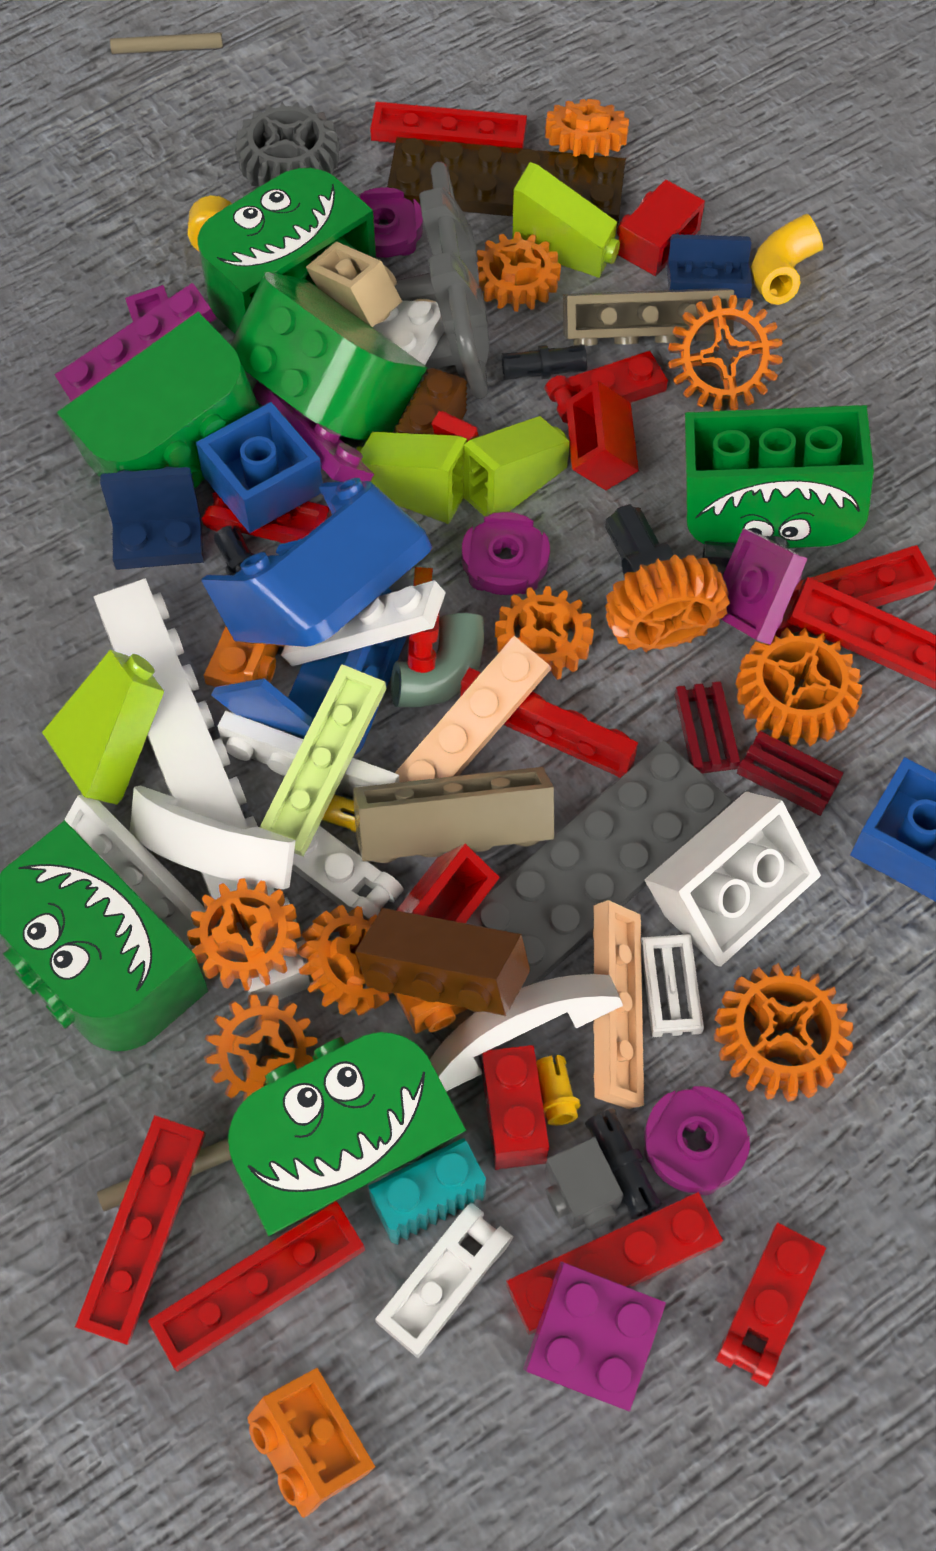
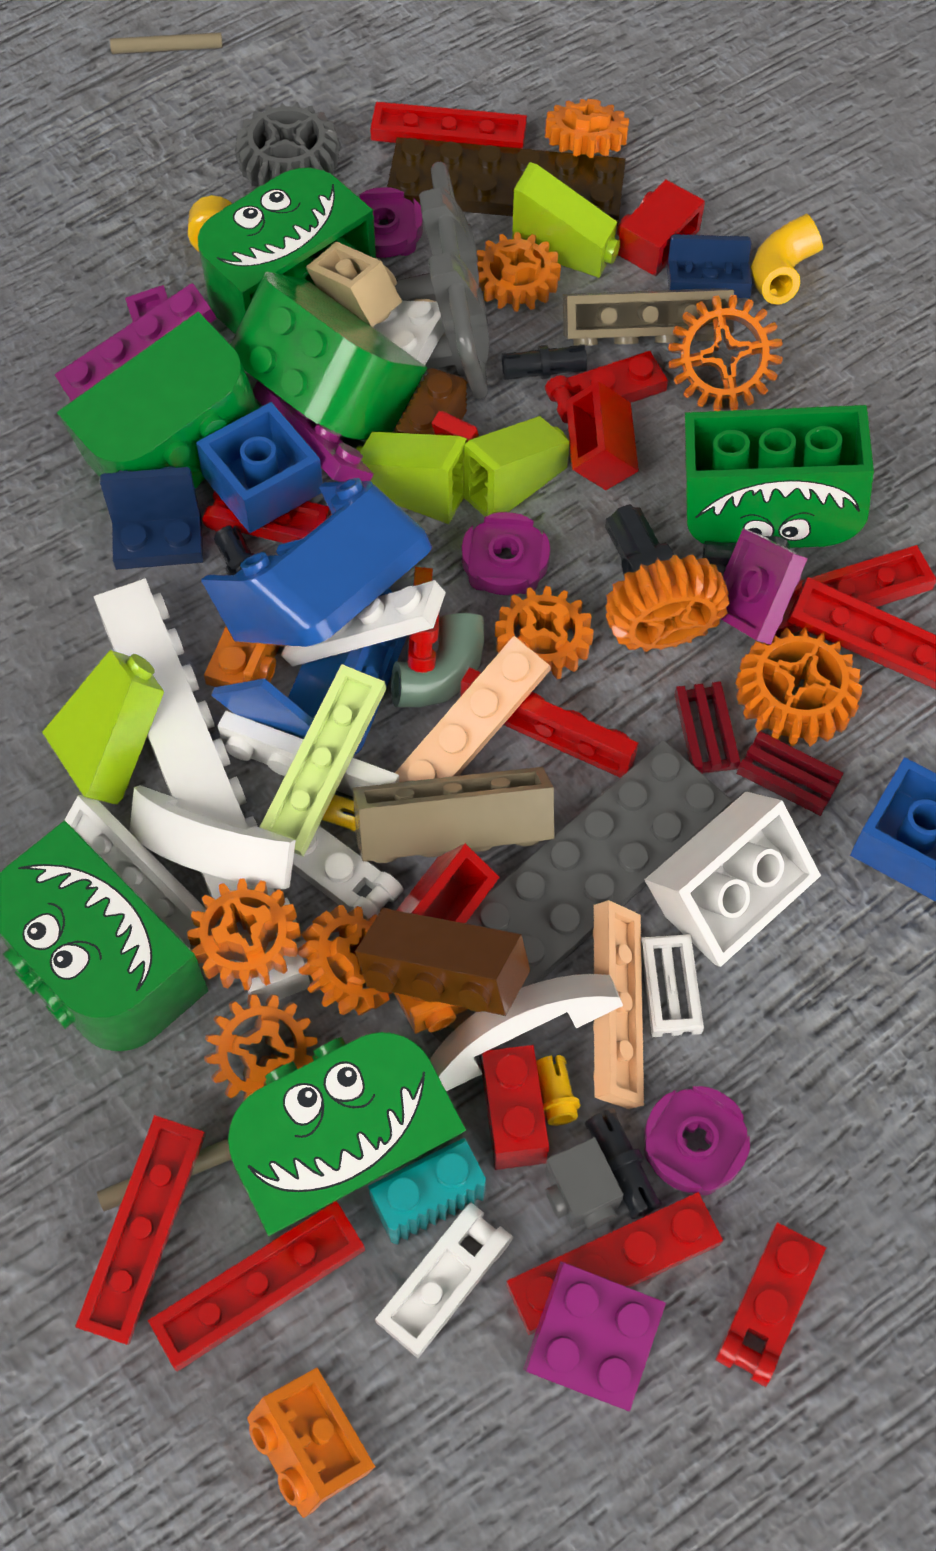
orange gear [714,963,853,1102] -> none

